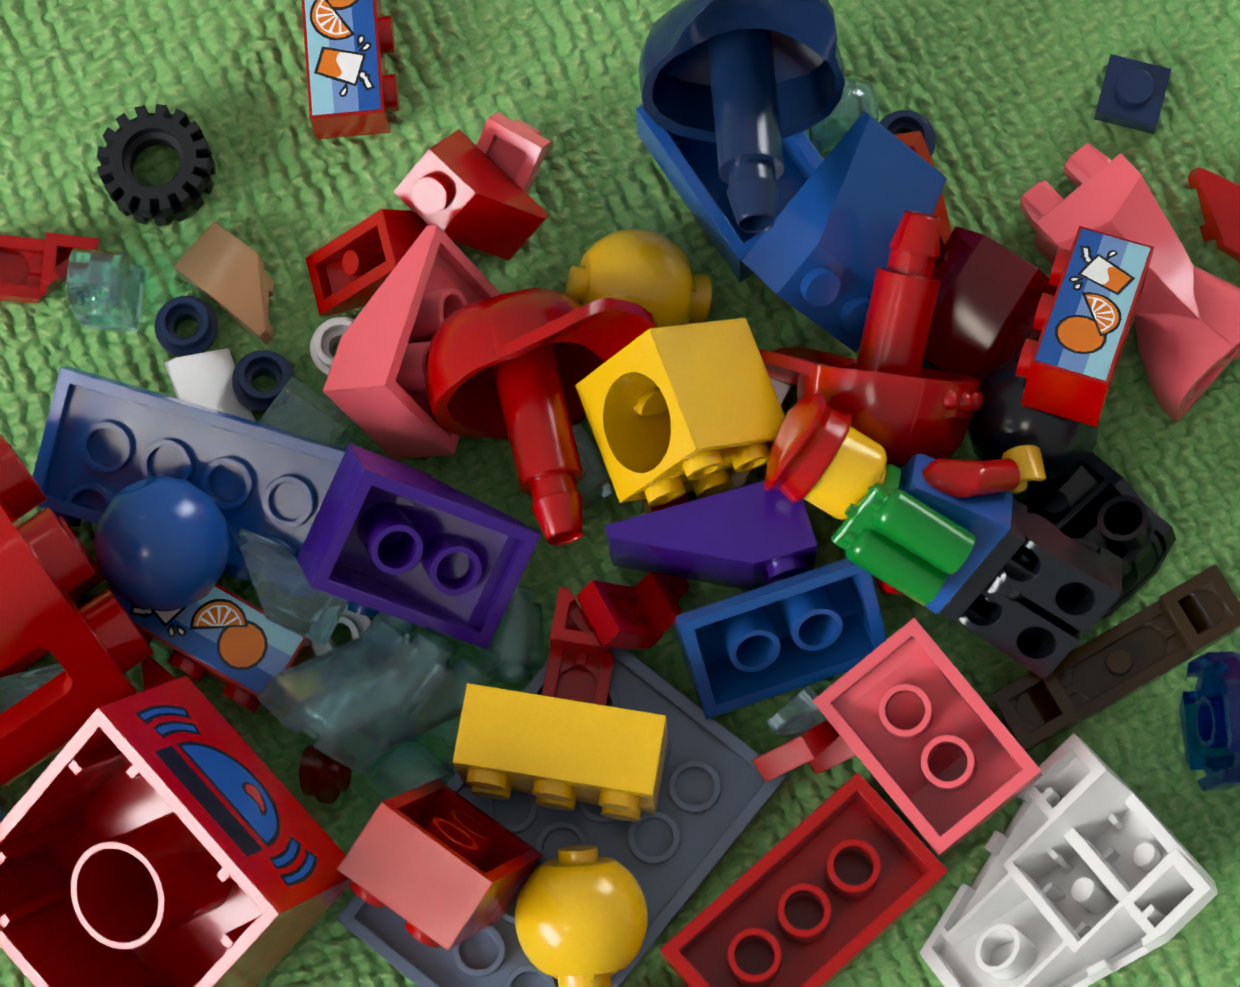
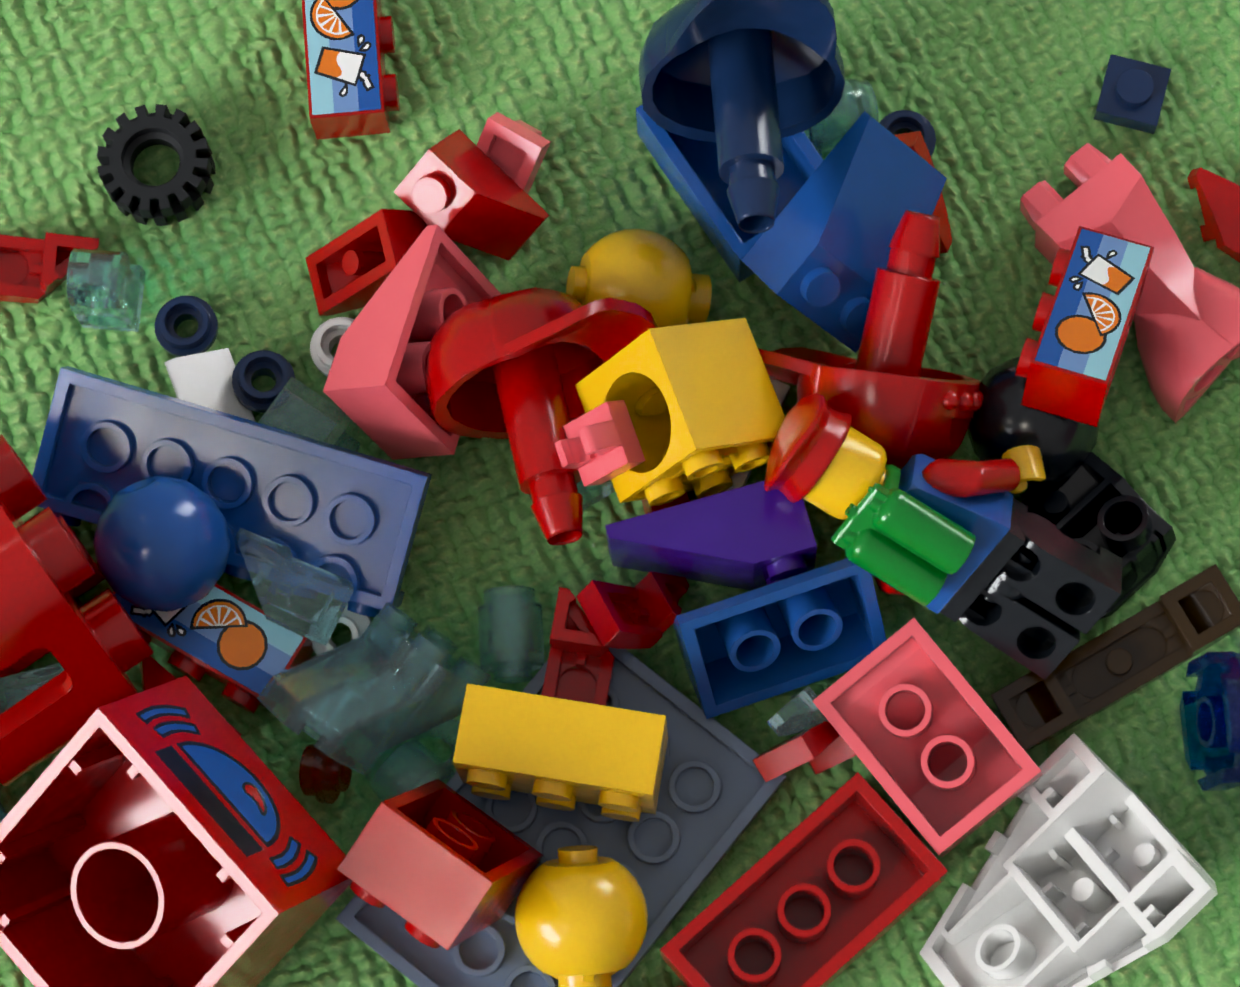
medium nougat slope [173,221,274,345] -> none
dark purple slope [296,444,541,649] -> none
dark red slope [923,226,1057,382] -> none
none -> coral tile [554,400,646,487]

